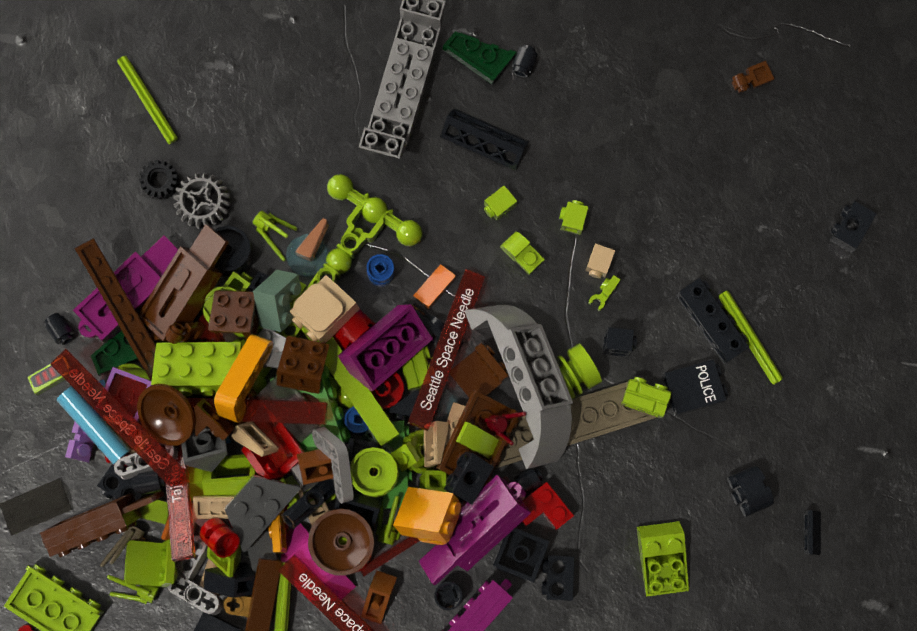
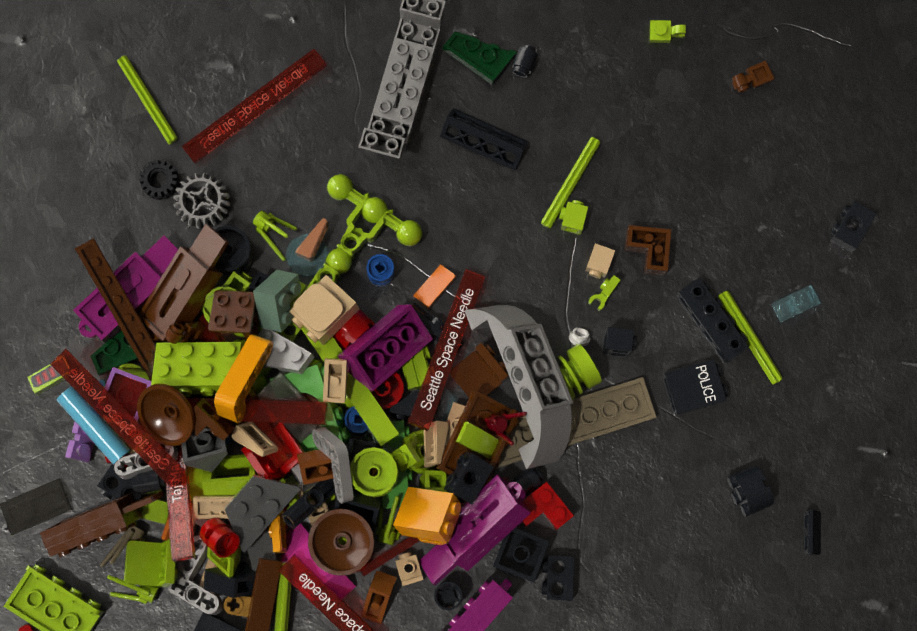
black brick [44,313,74,345] -> none
reddish brown bracket [276,336,329,394] -> none
lime brick [484,186,517,221] -> none
lime brick [500,232,545,275] -> none
lime brick [621,377,671,419] -> none
lime slope [637,521,689,597] -> none
none -> clear red tile [182,49,327,164]
none -> tan slope [323,358,349,403]
none -> tan brick [395,552,424,586]
none -> lime axle [541,137,600,228]
none -> white plate [569,328,590,346]
none -> reddish brown brick [625,225,671,276]
none -> lime plate [650,20,686,43]
none -> clear light blue slope [771,285,821,323]

